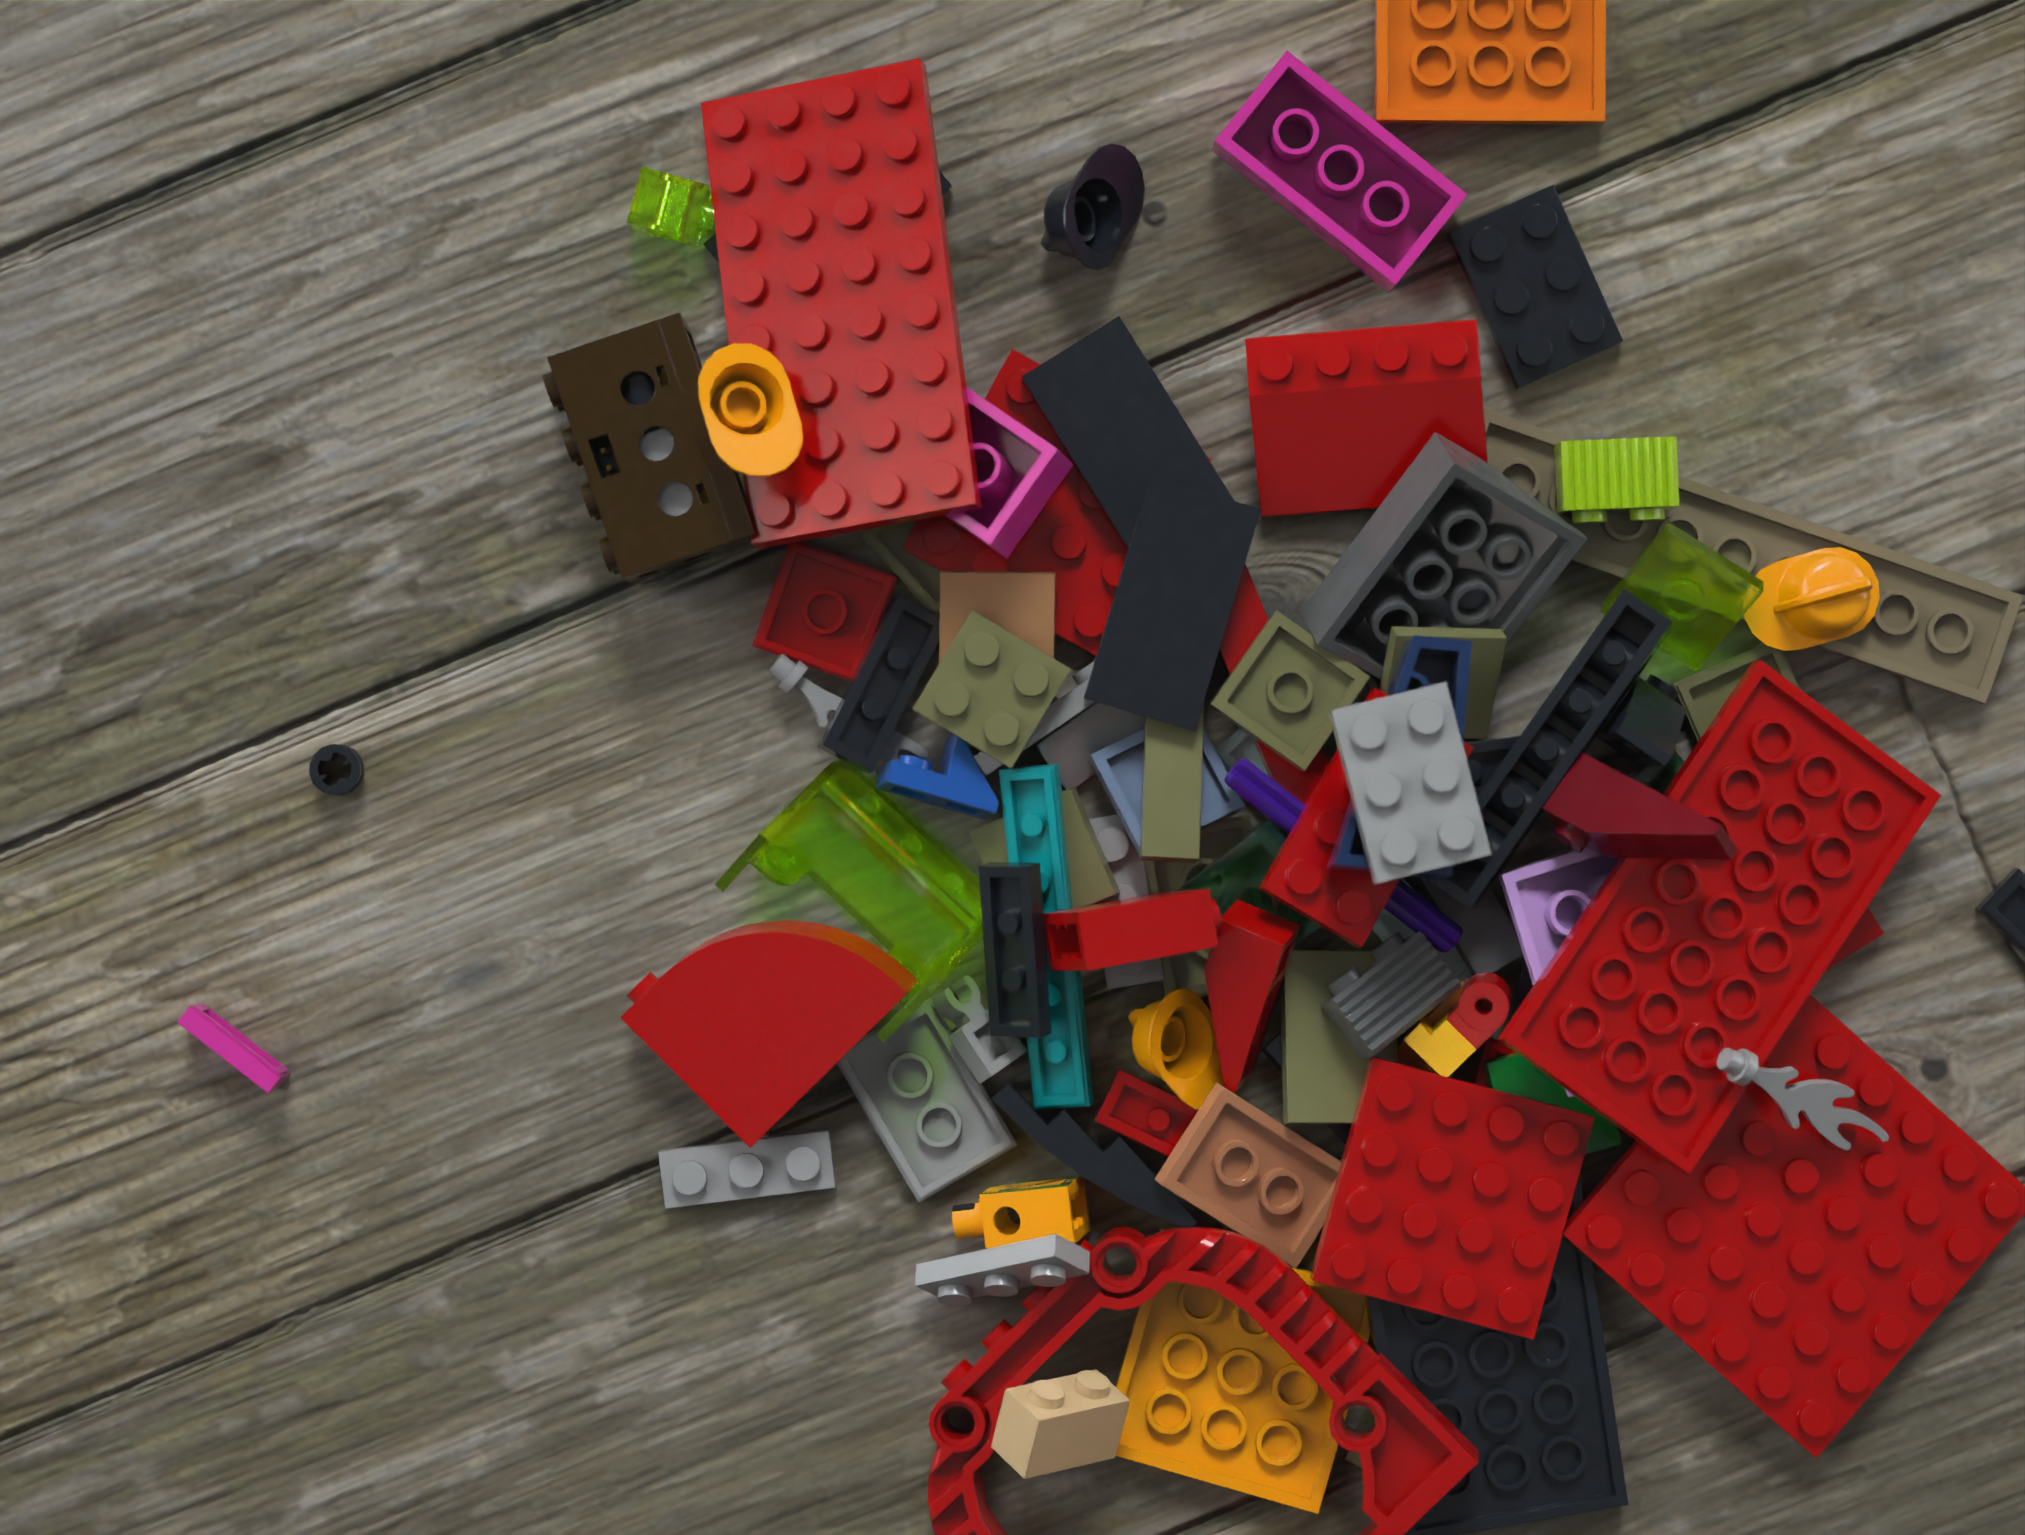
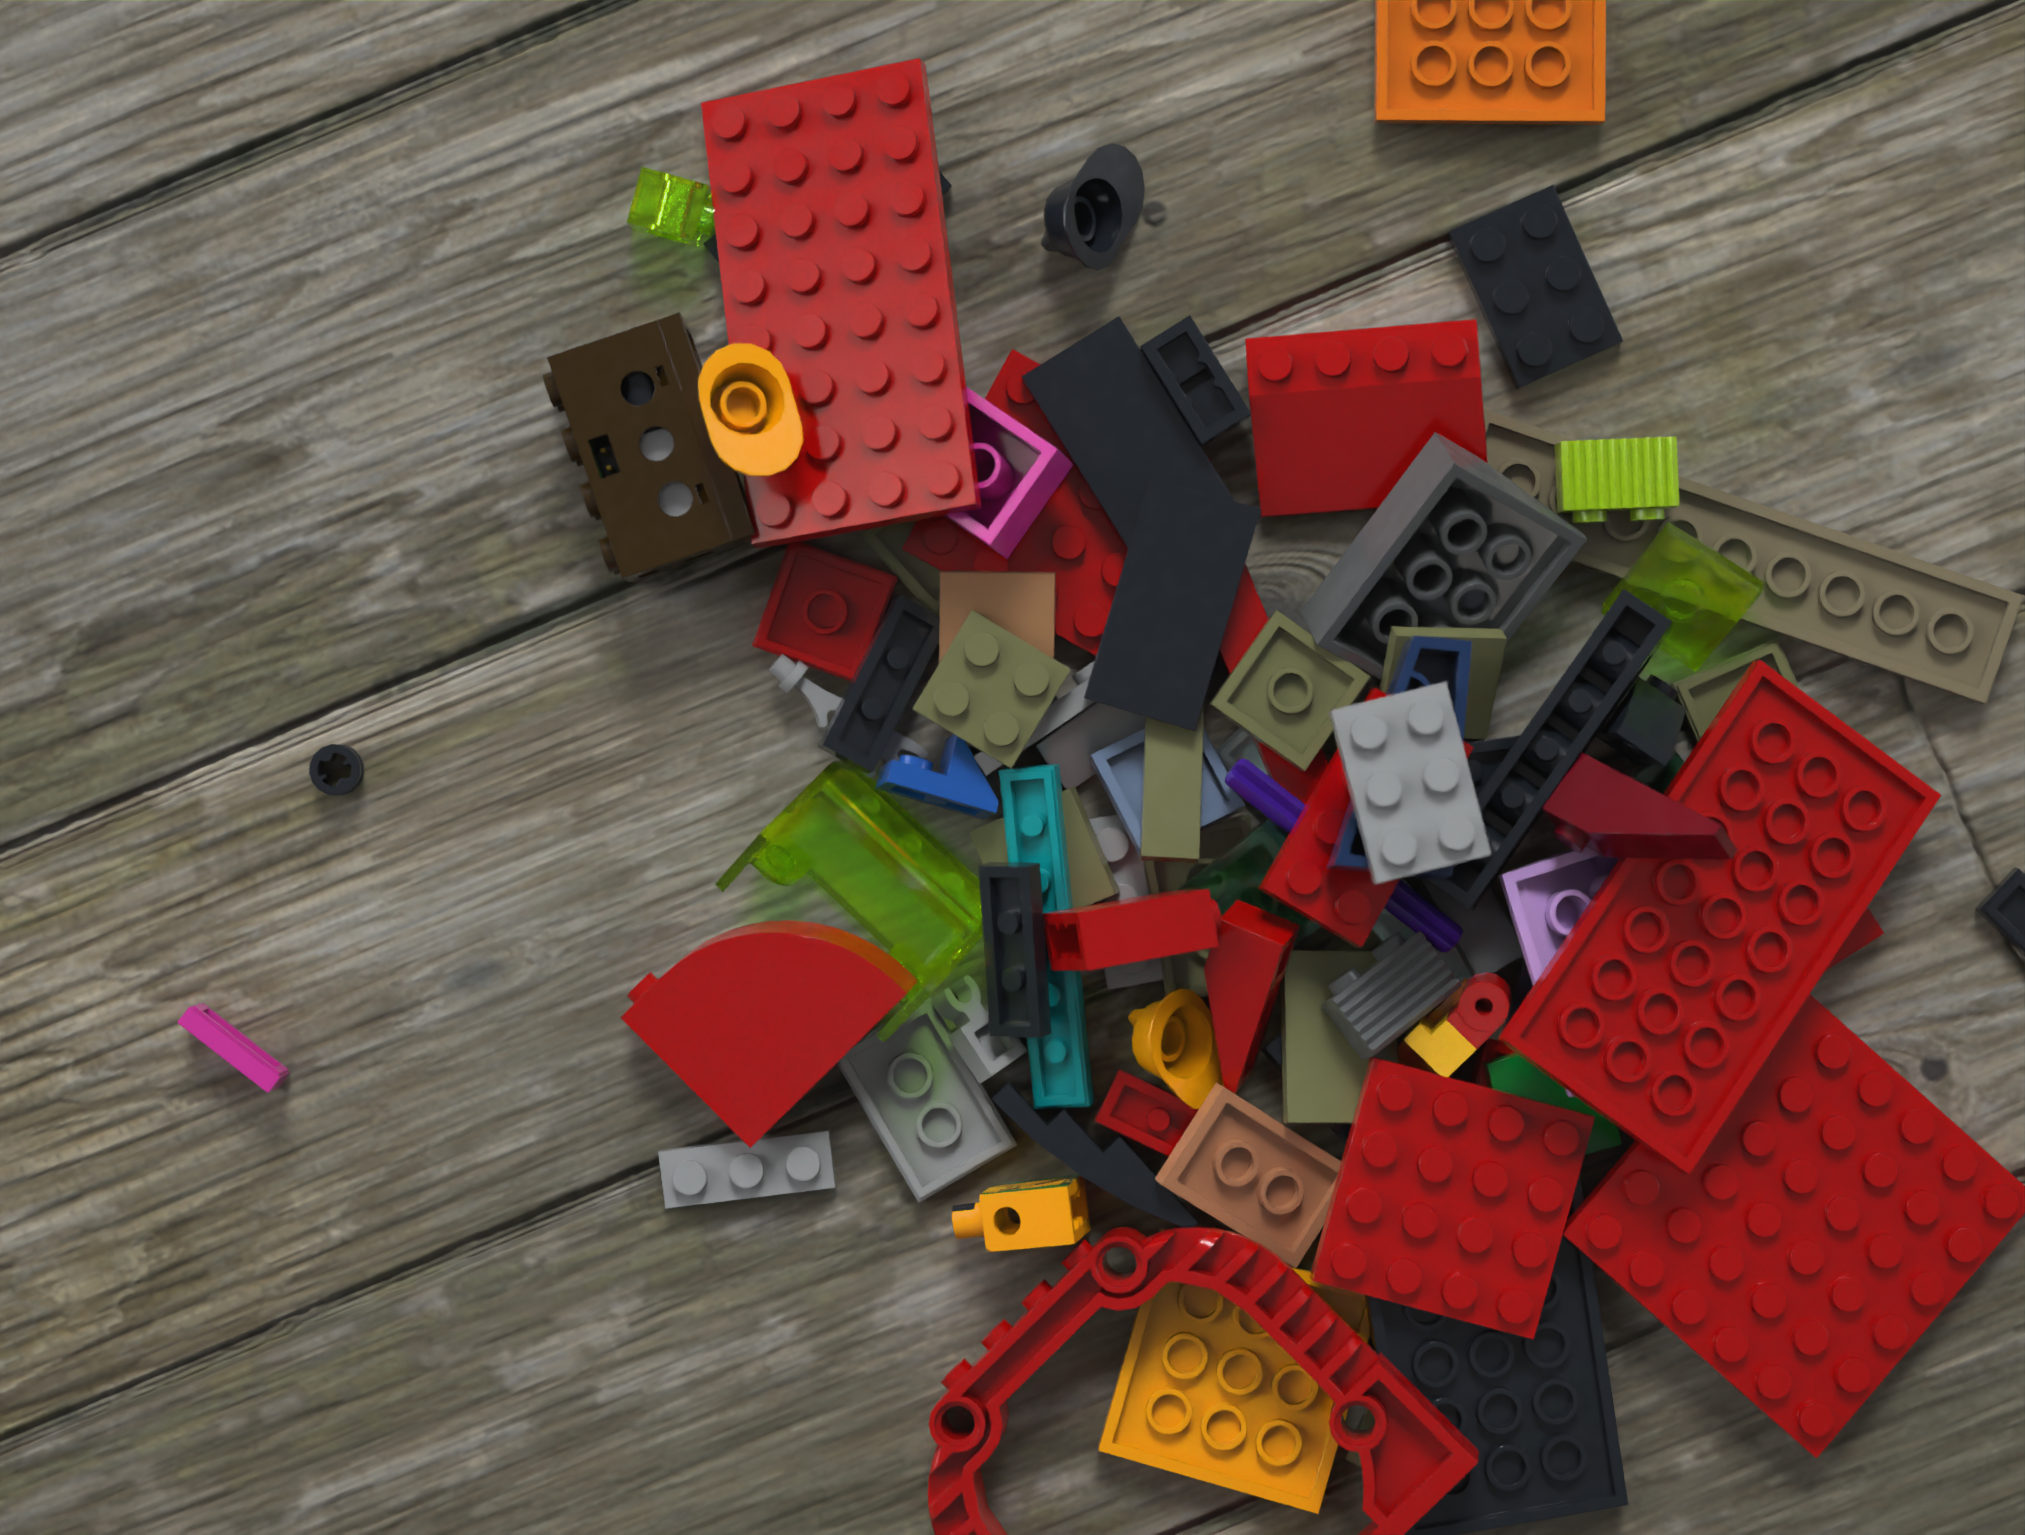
light grey plate [915,1234,1090,1306] -> none
tan brick [991,1369,1130,1479] -> none
dark pink brick [1211,51,1468,293] -> none
light grey piece [1717,1048,1889,1150] -> none
light orange piece [1743,547,1880,651] -> none
none -> black brick [1140,315,1251,448]

